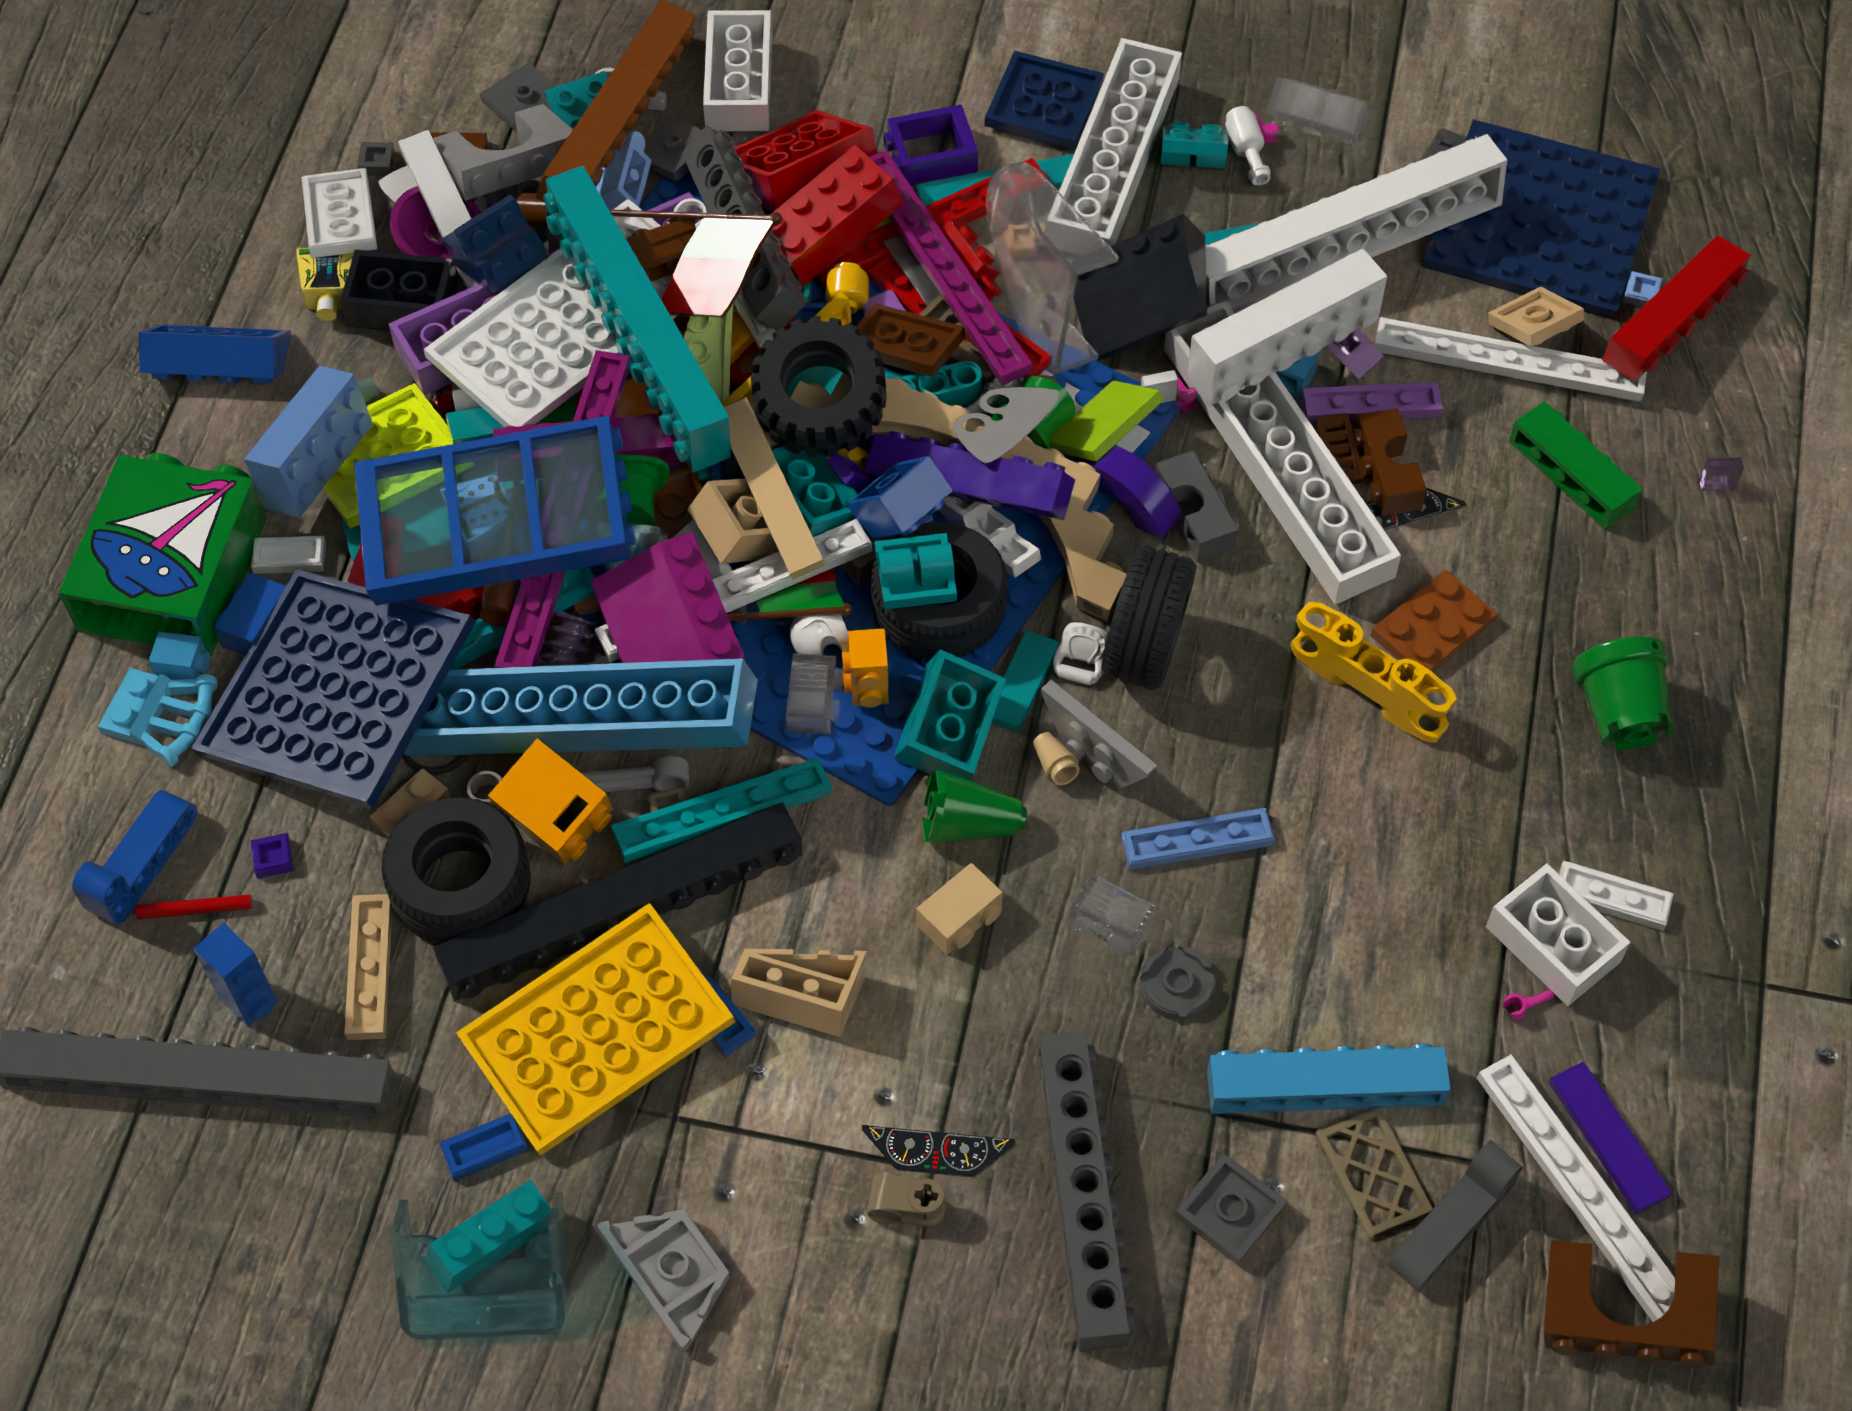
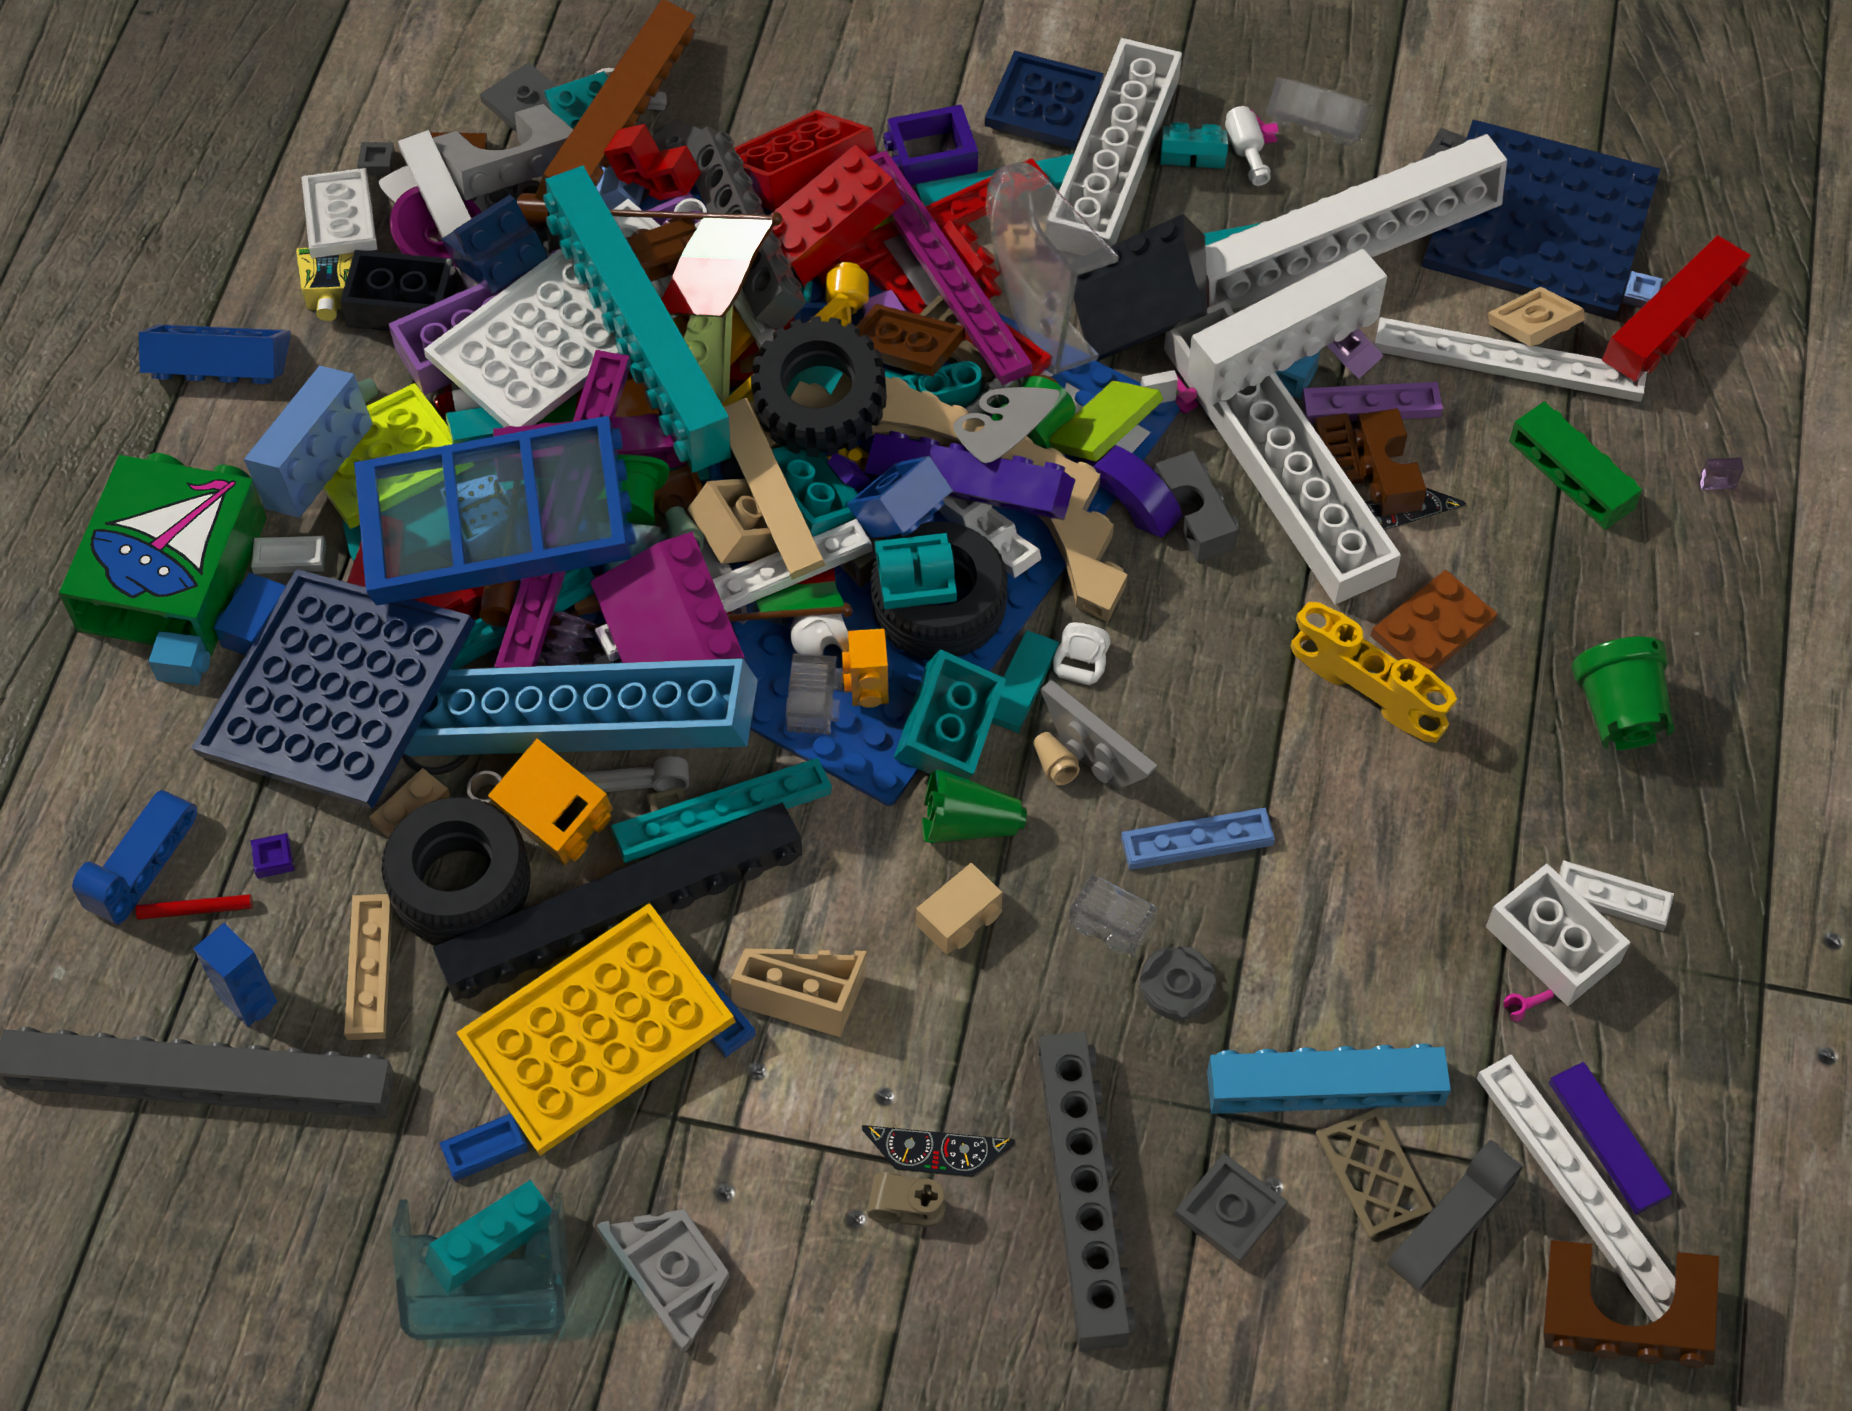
medium azure plate [98,668,218,768] -> none
white brick [703,10,772,131] -> none
black tyre [1101,546,1197,690] -> none
none -> red brick [603,124,701,201]
none -> sand green cone [665,506,704,551]

